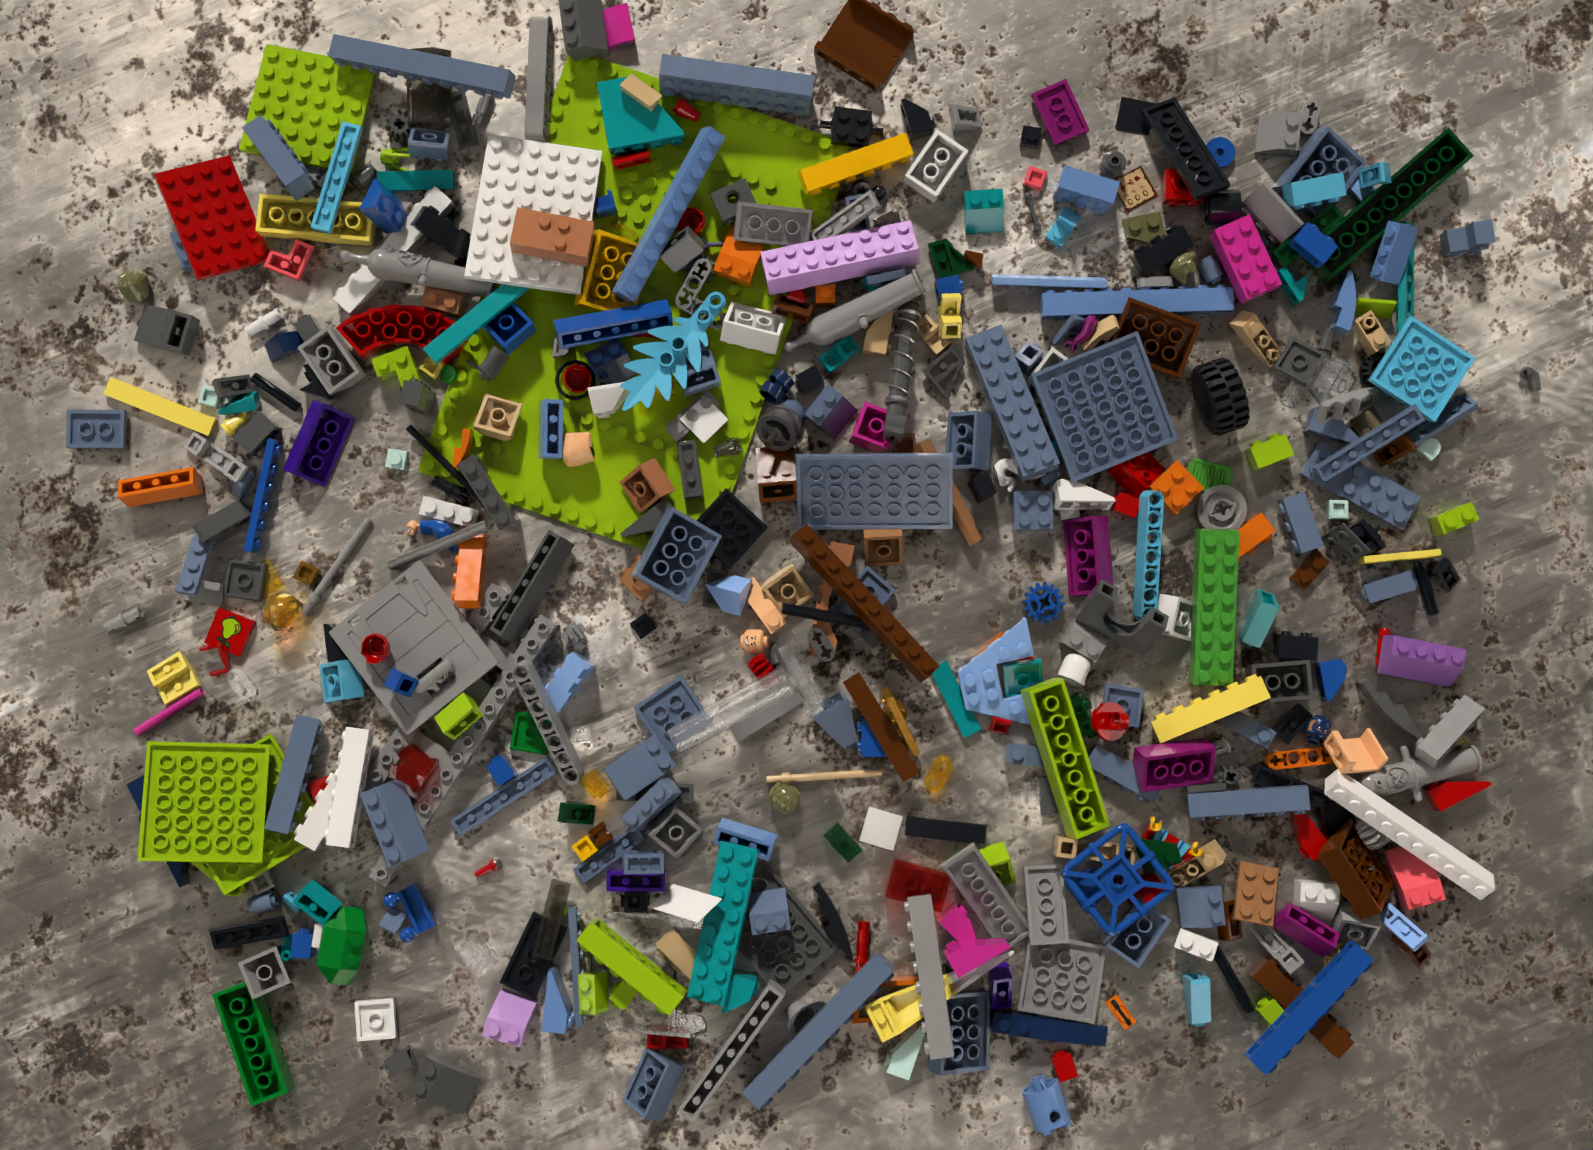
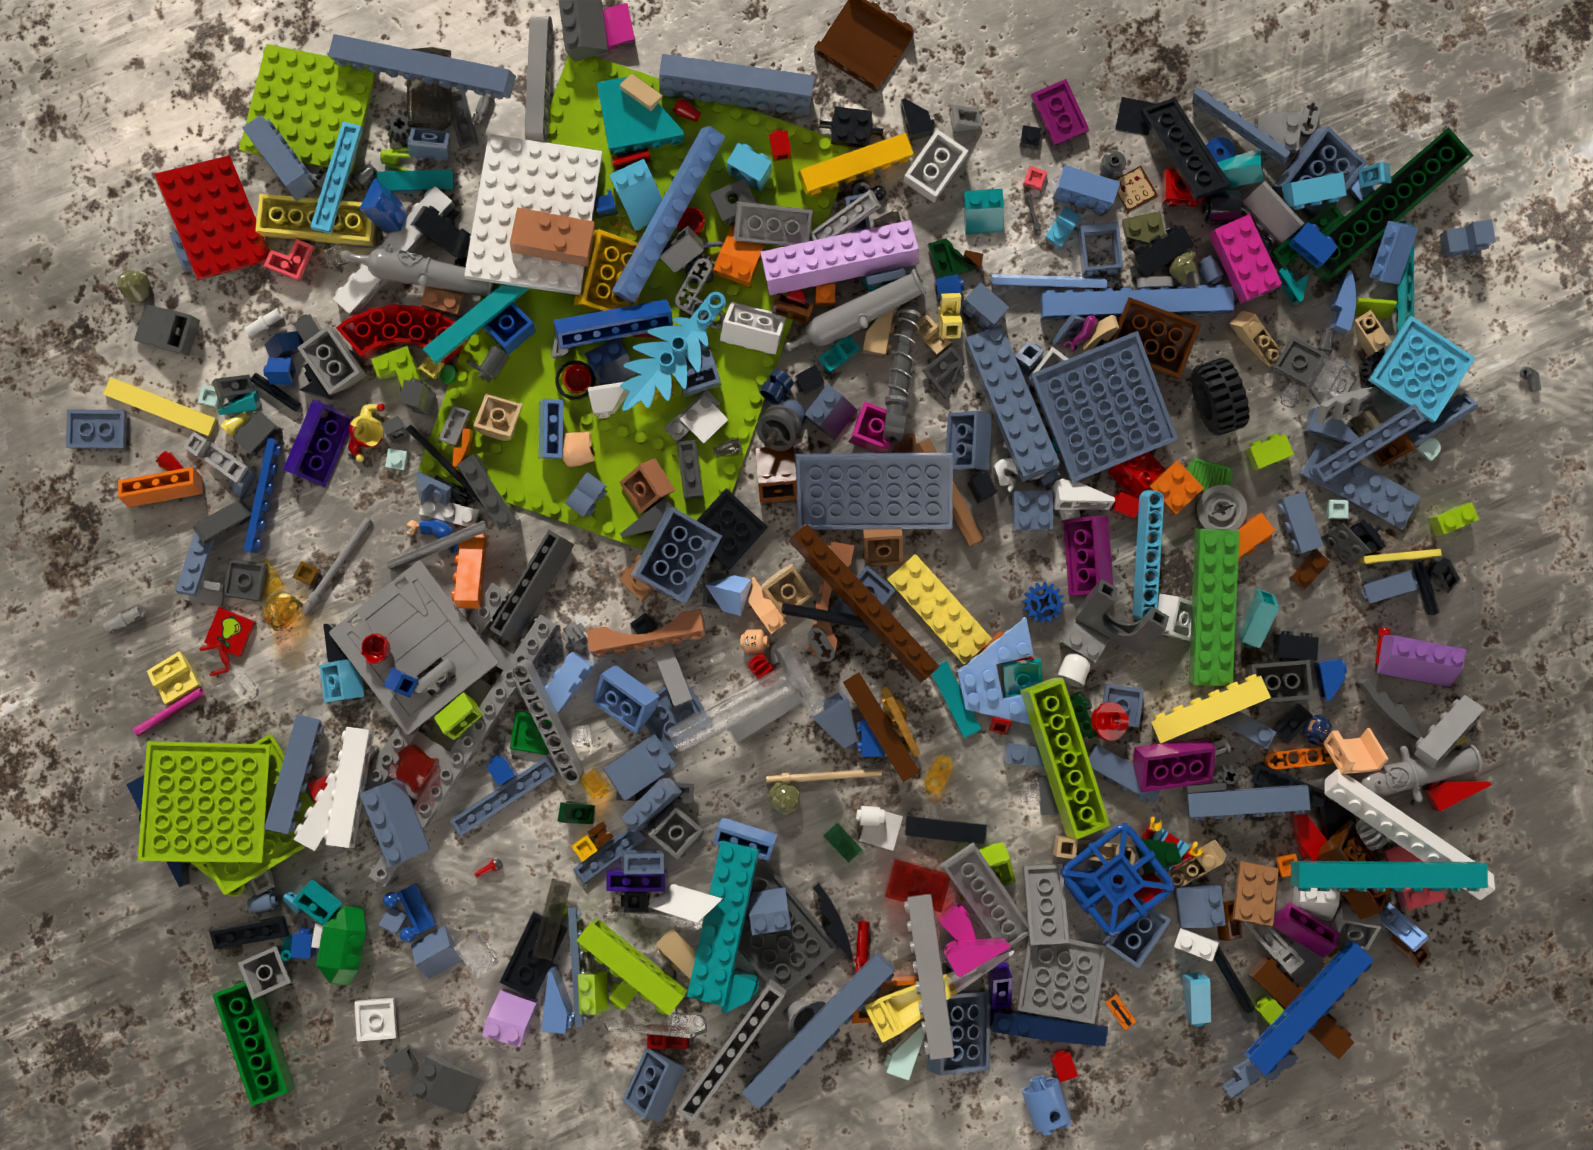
none -> red cone [156,450,184,471]
none -> blue brick [263,358,296,385]
none -> light yellow piece [348,403,385,462]
none -> dark grey slope [382,416,409,442]
none -> sand blue slope [411,925,464,979]
none -> sand blue slope [416,472,451,505]
none -> light grey plate [438,405,472,447]
none -> sand blue brick [565,472,608,517]
none -> nougat arch [587,609,706,658]
none -> medium blue slope [592,665,660,734]
none -> medium azure slope [609,159,662,232]
none -> light grey tile [651,643,693,707]
none -> medium azure brick [726,143,772,192]
none -> red brick [769,130,792,162]
none -> white brick [856,806,885,827]
none -> light yellow plate [887,554,992,665]
none -> sand blue brick [962,282,1009,331]
none -> sand blue window [1077,222,1123,277]
none -> sand blue plate [1192,87,1291,166]
none -> teal slope [1218,148,1263,187]
none -> sand blue slope [1222,1051,1299,1098]
none -> orange plate [1275,853,1298,878]
none -> teal brick [1291,861,1488,892]

